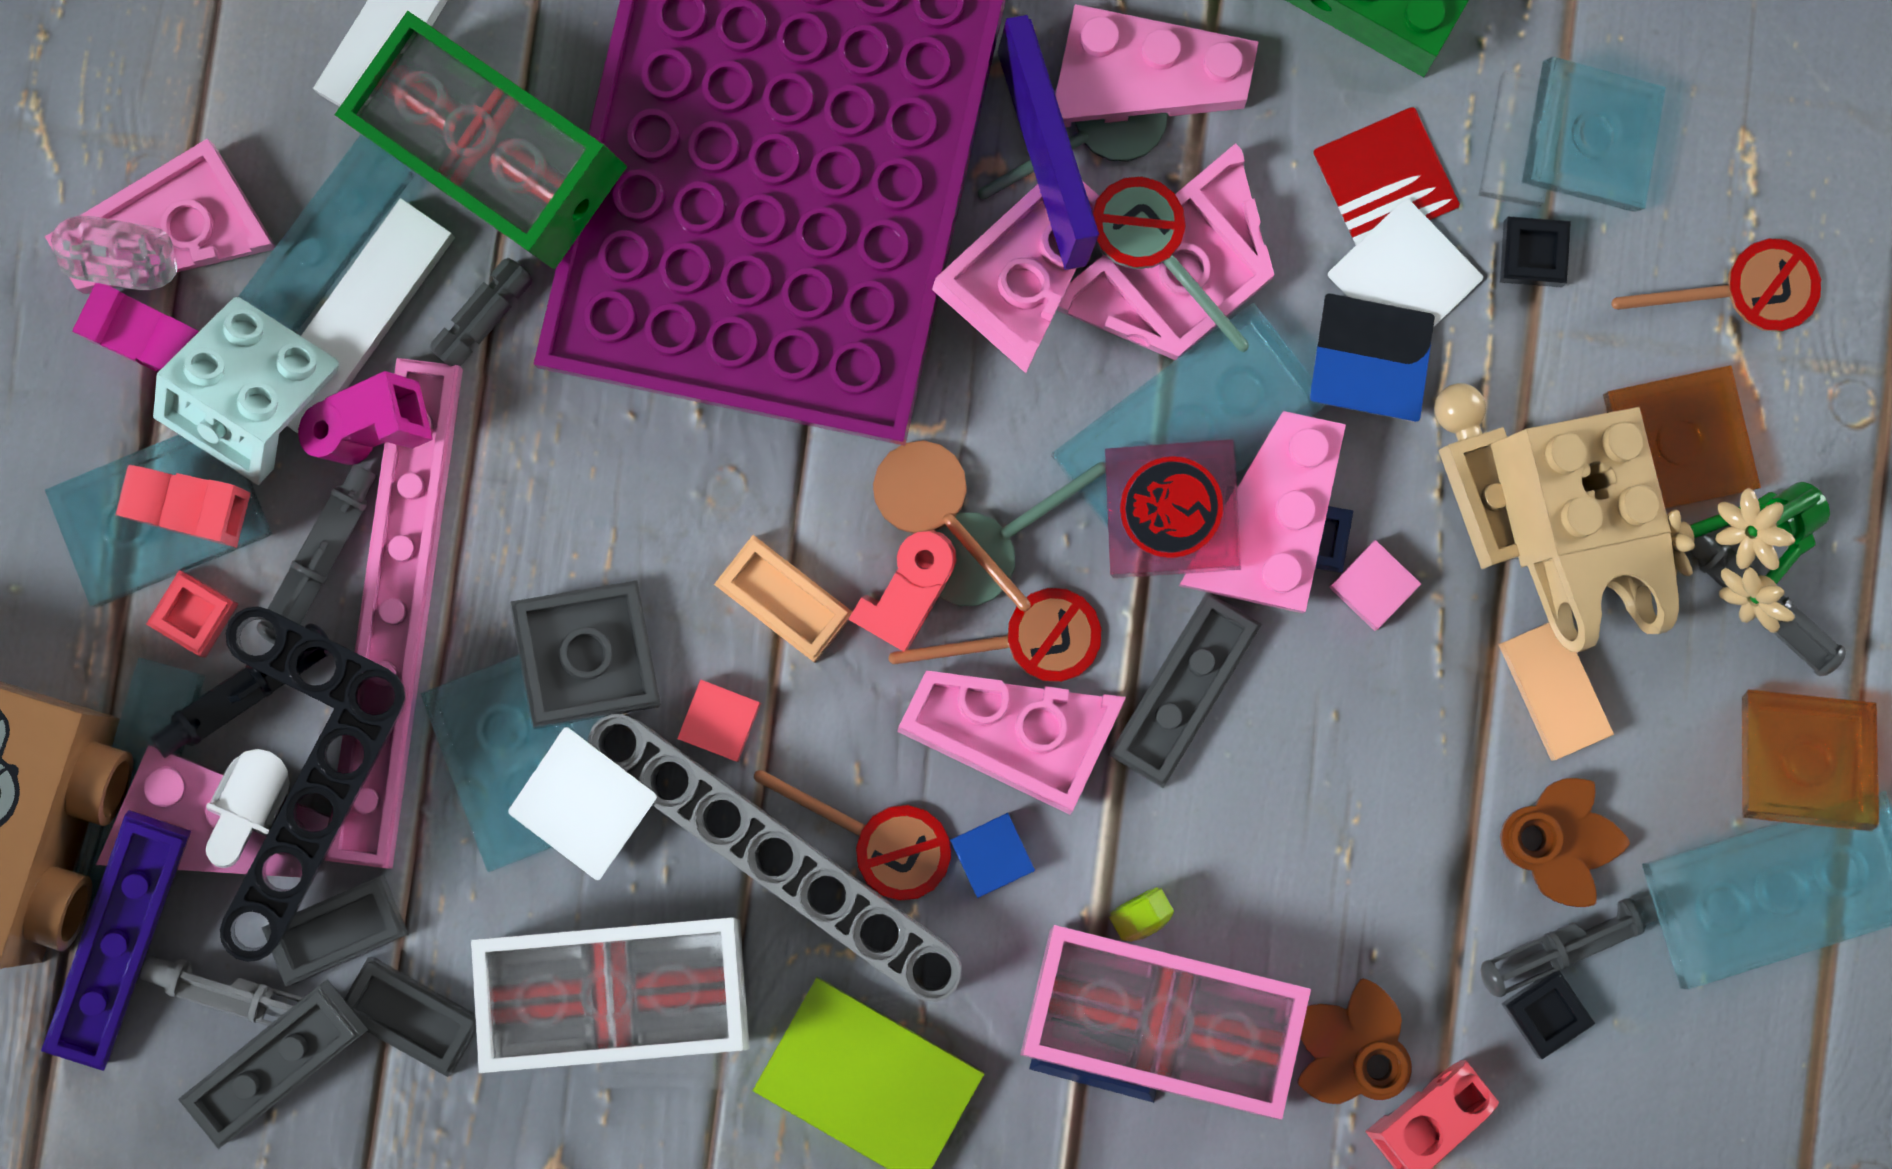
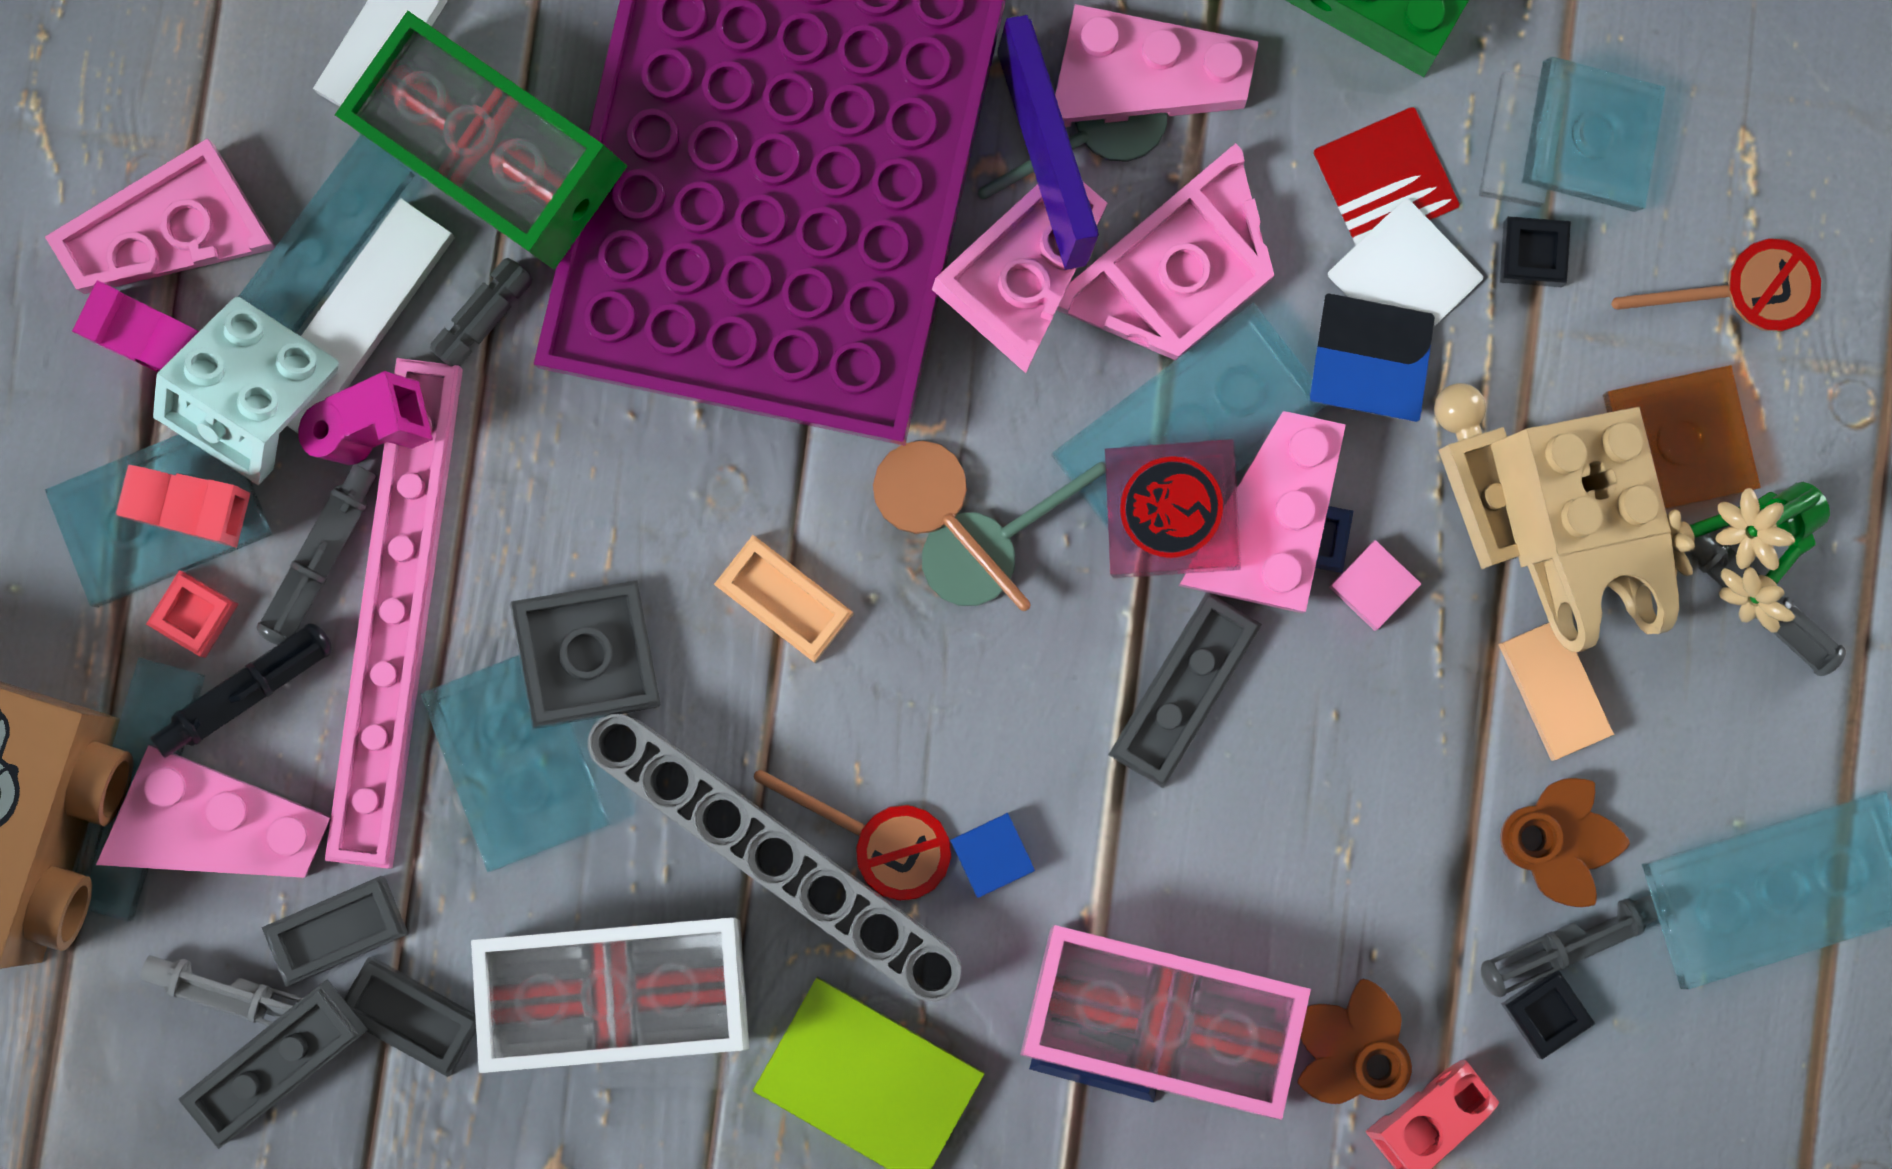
dark purple tile [41,810,191,1071] -> none
clear beam [51,216,178,290] -> none
white arm [206,749,290,868] -> none
black beam [220,606,406,962] -> none
white sticker [508,727,657,880] -> none
coral tile [677,679,761,762] -> none
coral leg [848,530,957,652] -> none
piece [888,588,1102,682] -> none
bright pink wing [897,670,1126,815] -> none
piece [1092,176,1249,352] -> none
lime tile [1108,887,1174,942] -> none
clear orange tile [1742,689,1880,831] -> none

